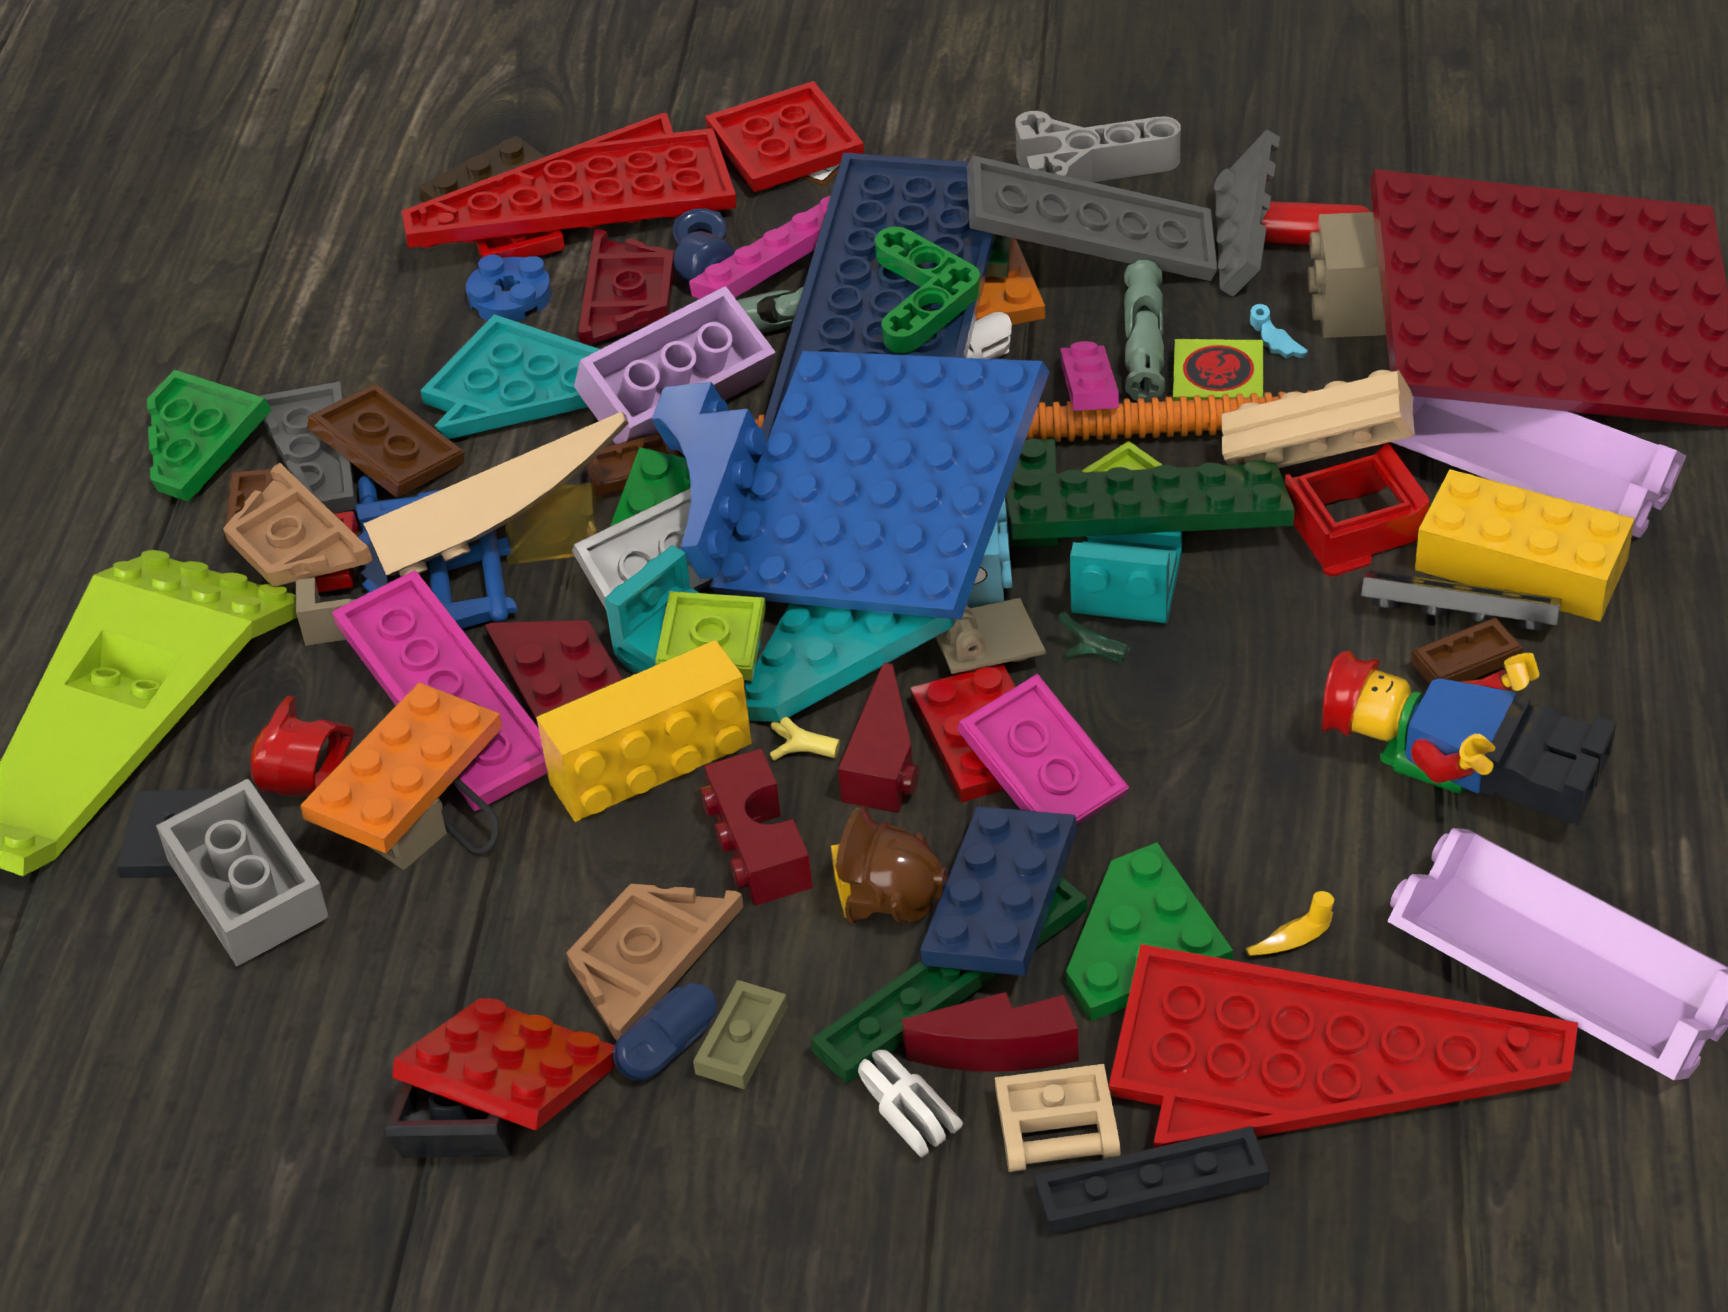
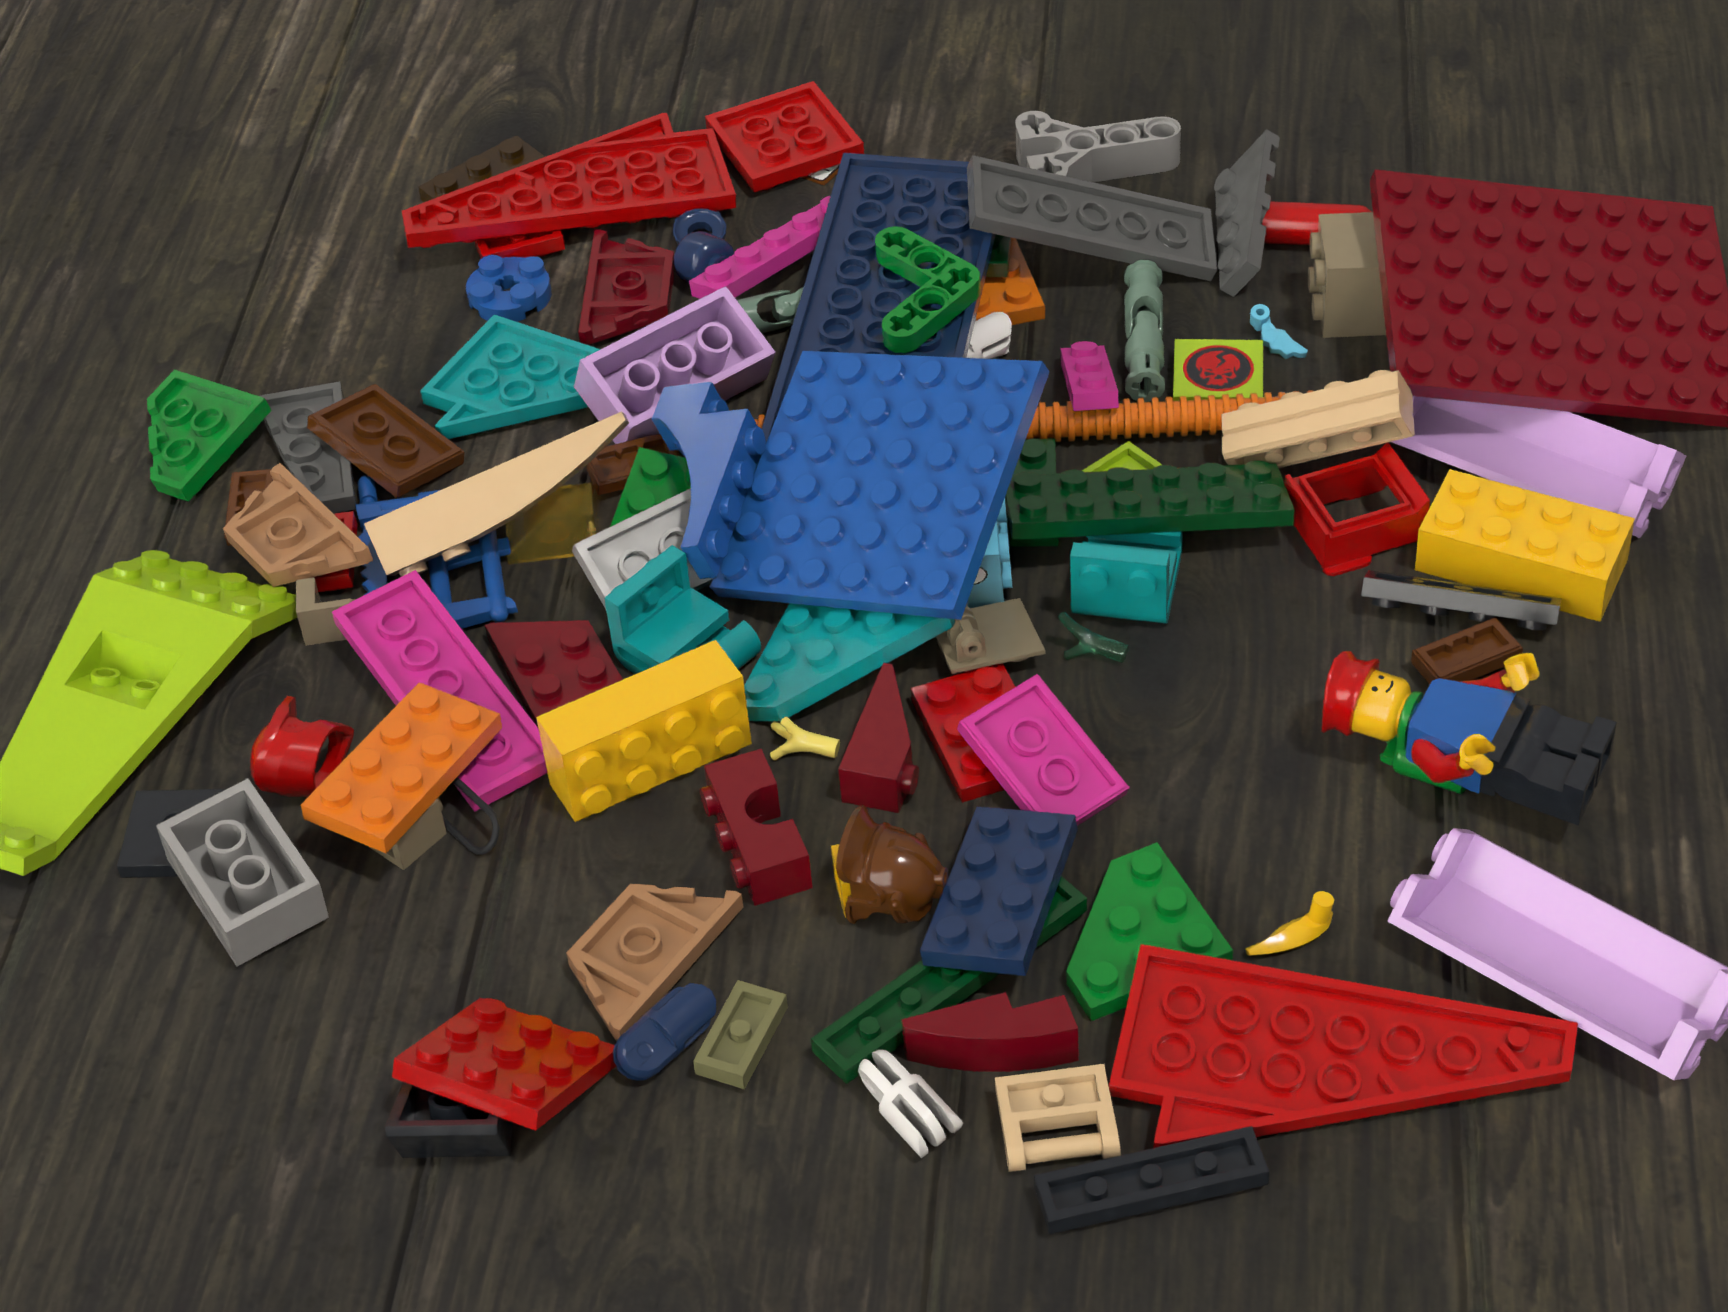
lime tile [655,591,765,681] -> none

